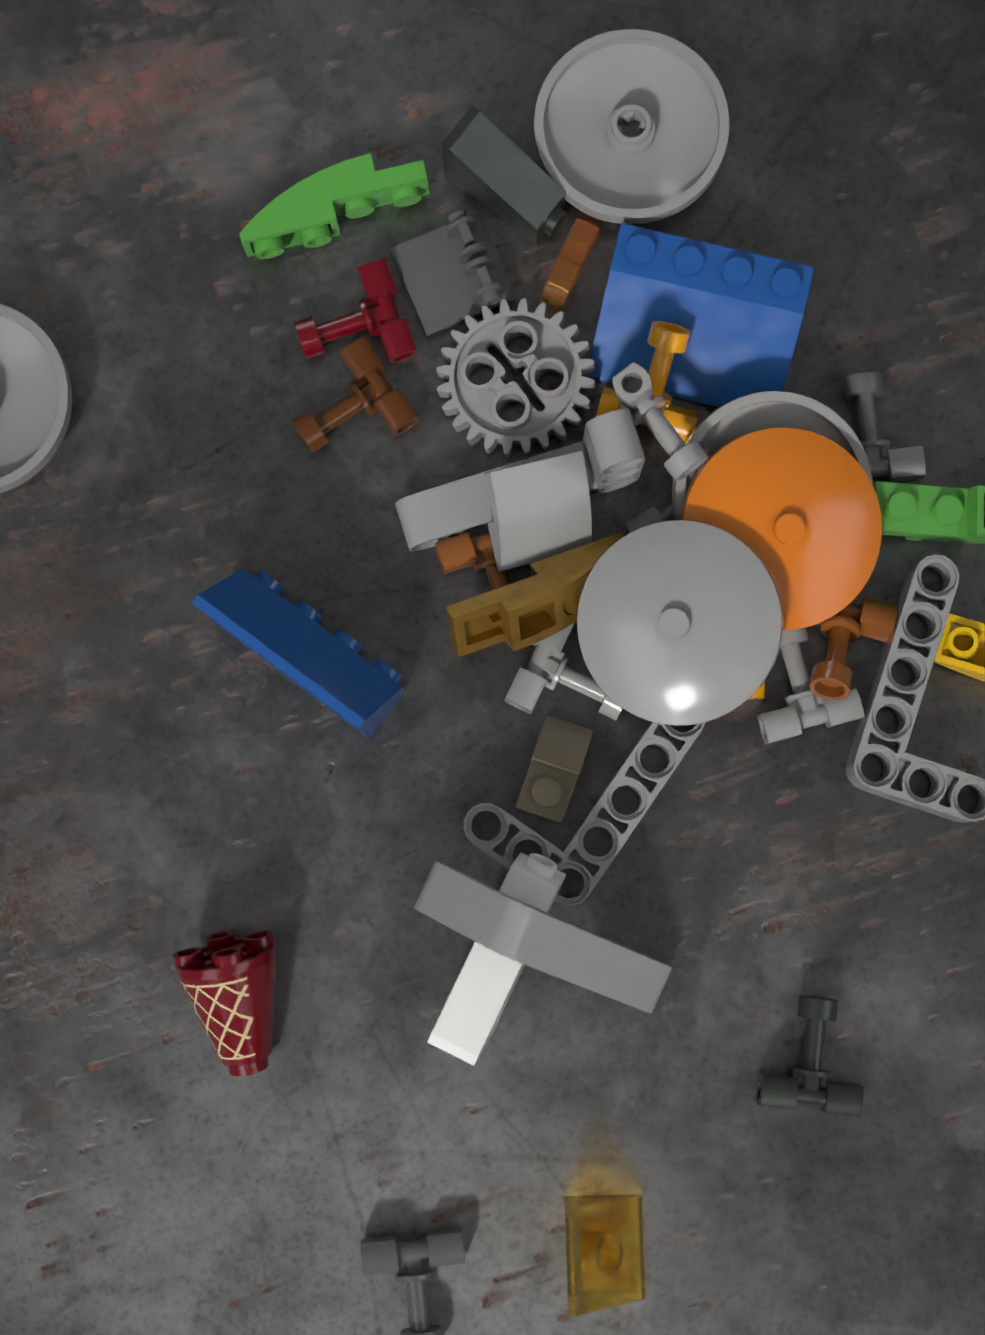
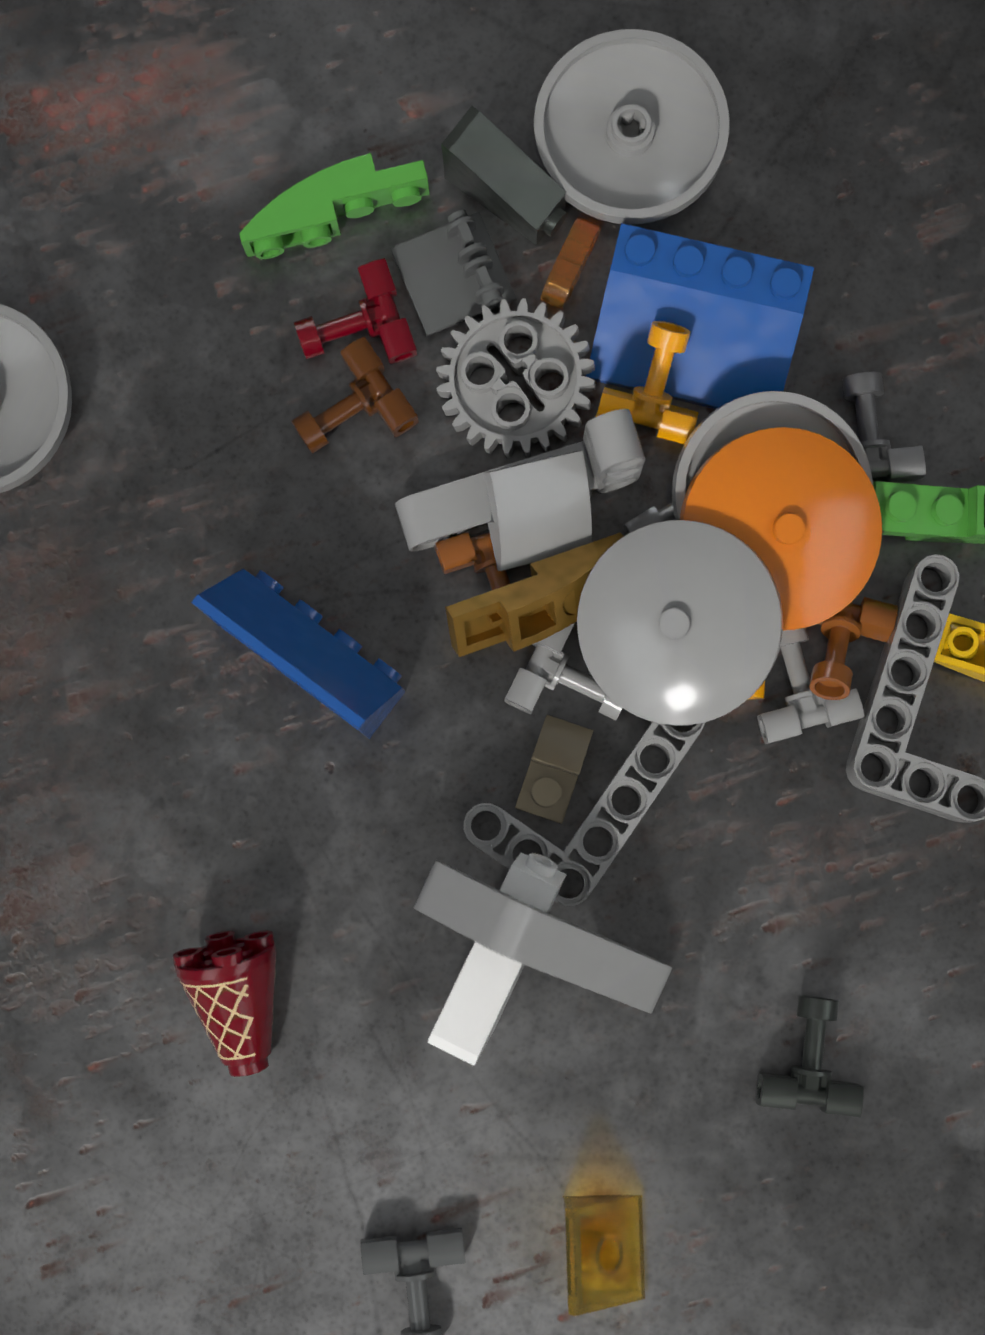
light grey bar [612,363,709,482] -> none

